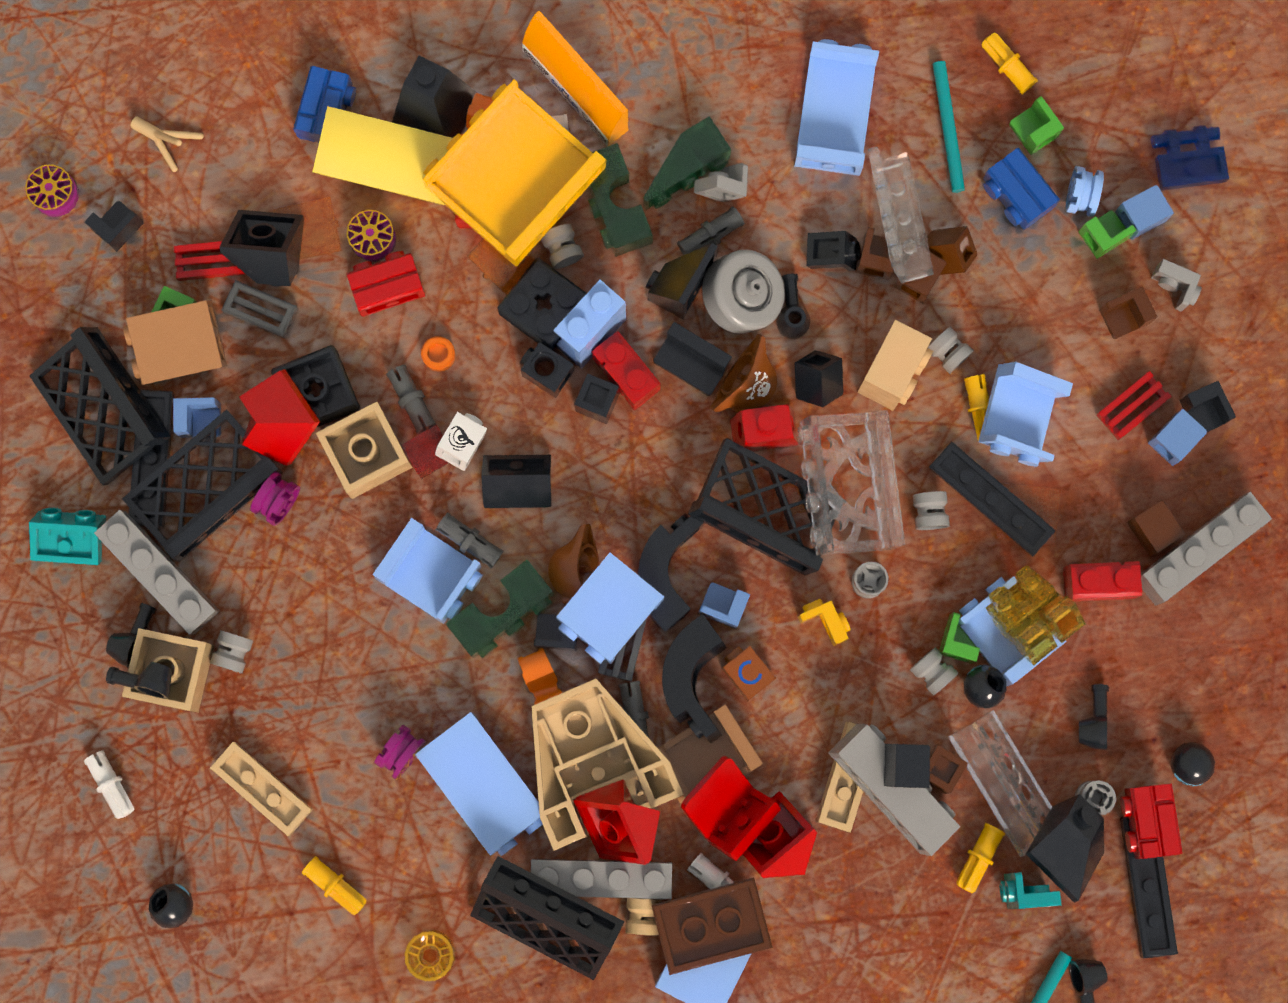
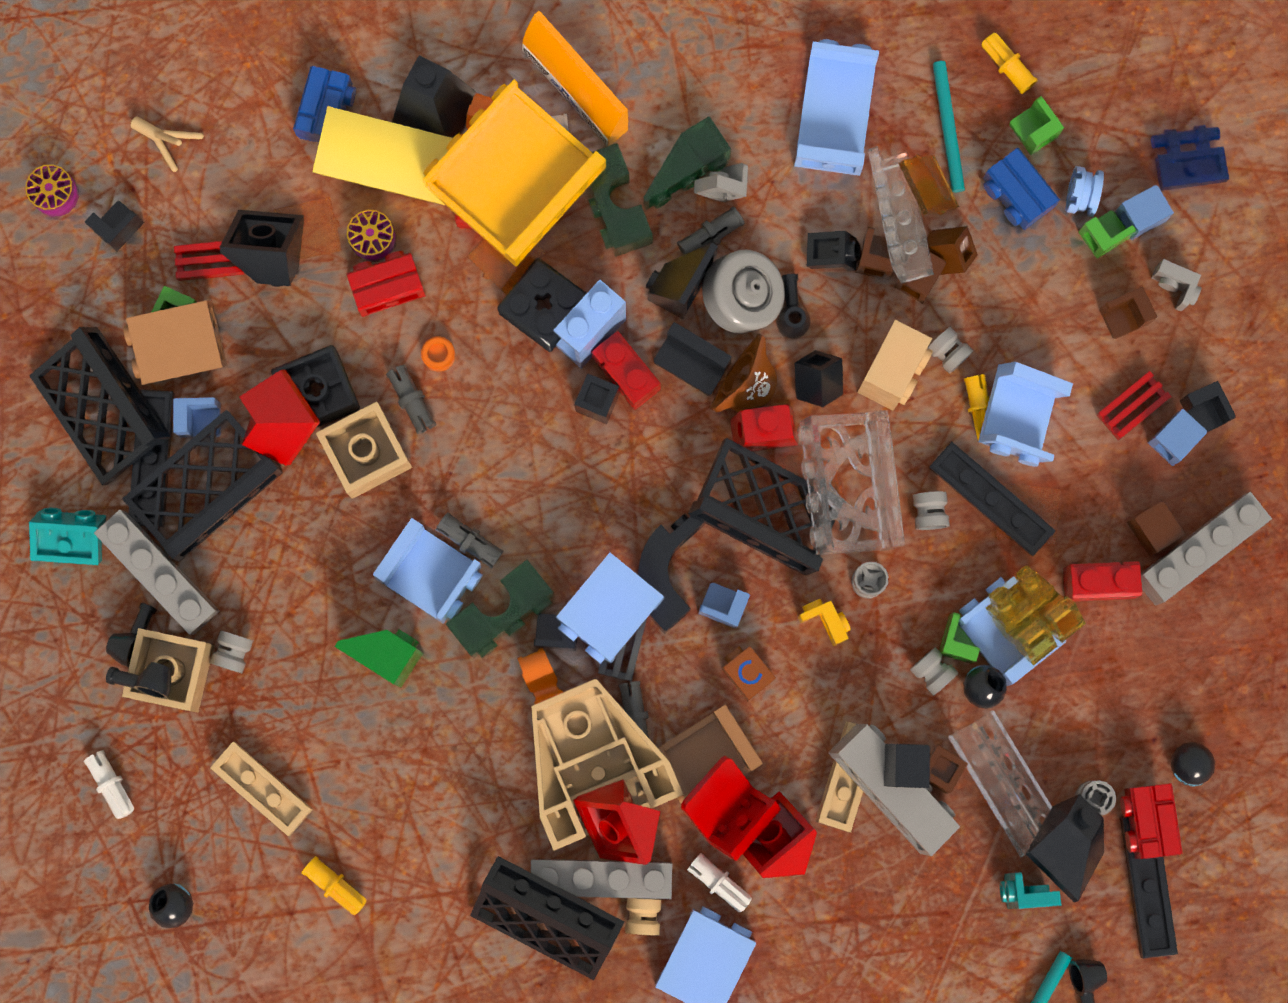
dark grey tile [221,280,298,339] -> none
magenta wheel [250,471,301,526] -> none
magenta wheel [374,725,426,780] -> none
clear red panel [401,425,449,479] -> none
wheel [405,930,456,981] -> none
light blue panel [415,712,543,856] -> none
white brick [435,412,487,471] -> none
black panel [481,454,552,508] -> none
black brick [520,342,575,398] -> none
light grey wheel [541,224,584,269] -> none
dark orange hat [548,524,600,605] -> none
reddish brown tile [652,877,773,975] -> none
black arch [662,614,727,743] -> none
yellow axle [956,823,1006,893] -> none
black bar [1079,684,1109,750] -> none
none -> green slope [334,629,423,688]
none -> clear orange piece [898,154,959,216]

